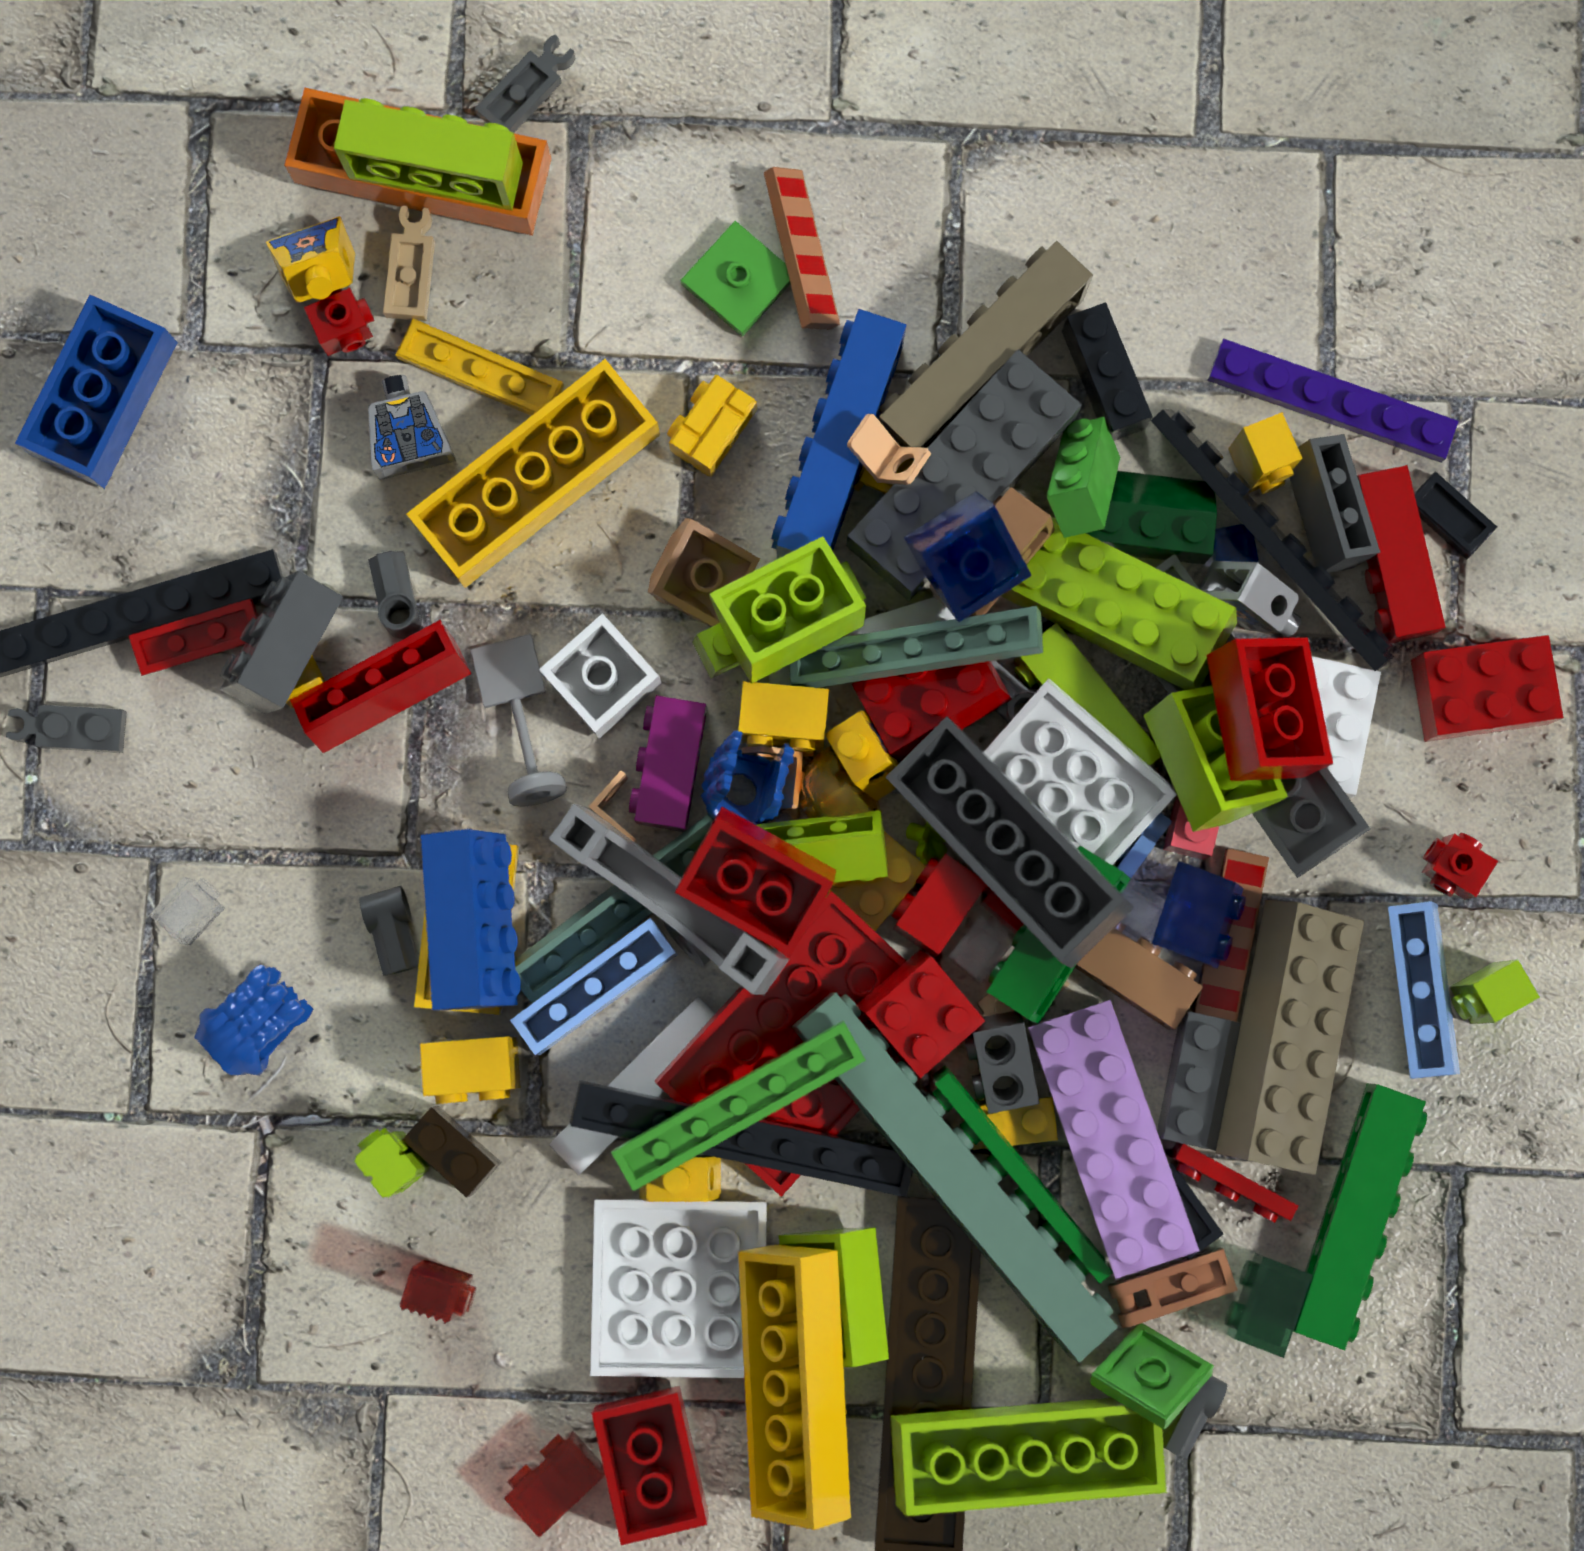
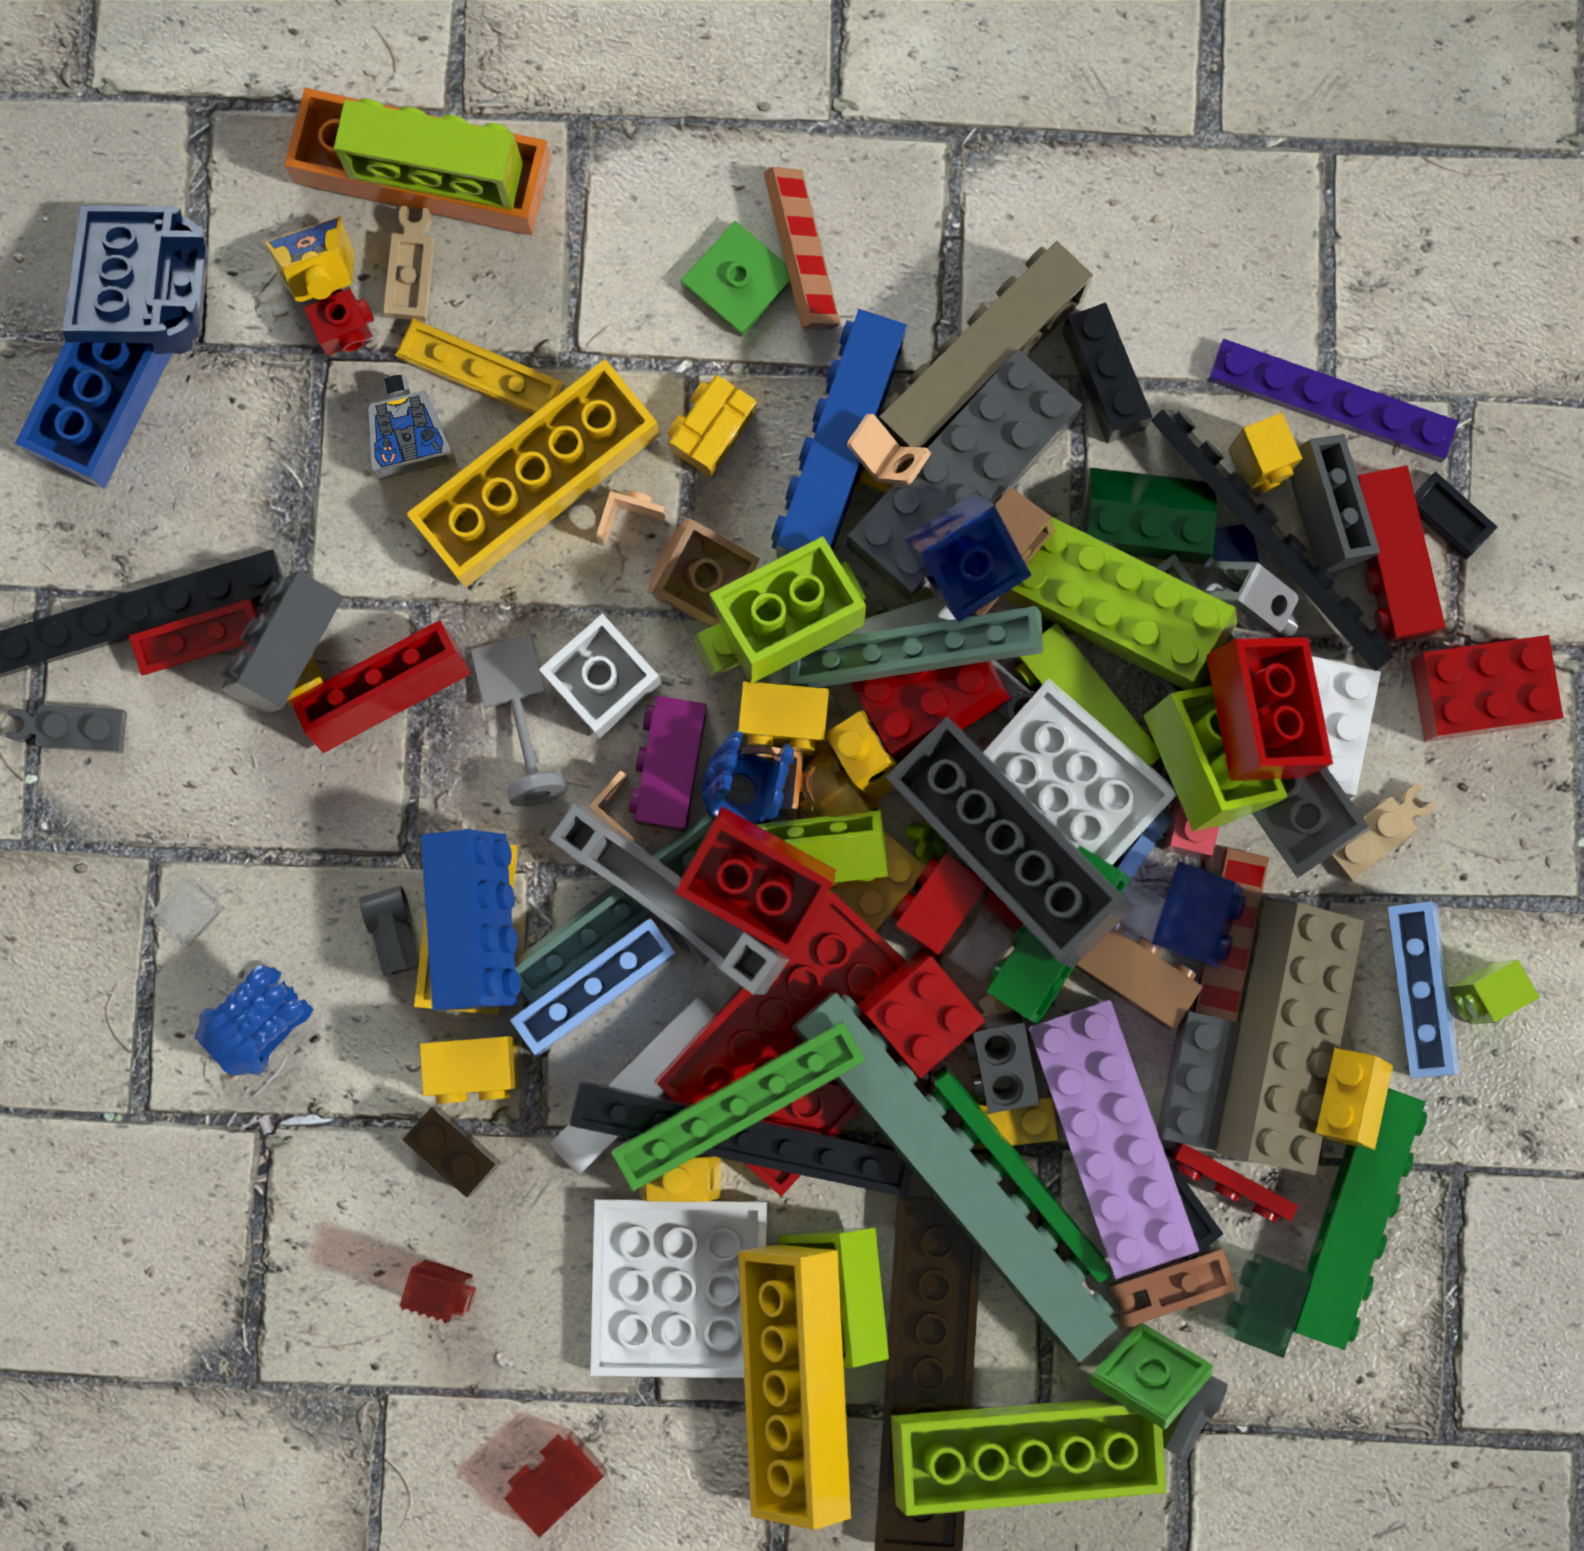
lime brick [354,1128,430,1198] -> none
dark grey piece [368,551,422,639] -> none
dark grey plate [475,35,576,133] -> none
red brick [592,1385,709,1546] -> none
bright green brick [1046,417,1120,538] -> none
red brick [1421,833,1498,900] -> none
none -> plate [62,205,208,355]
none -> light nougat bracket [596,491,666,546]
none -> yellow brick [1316,1048,1393,1150]
none -> tan plate [1330,784,1436,882]

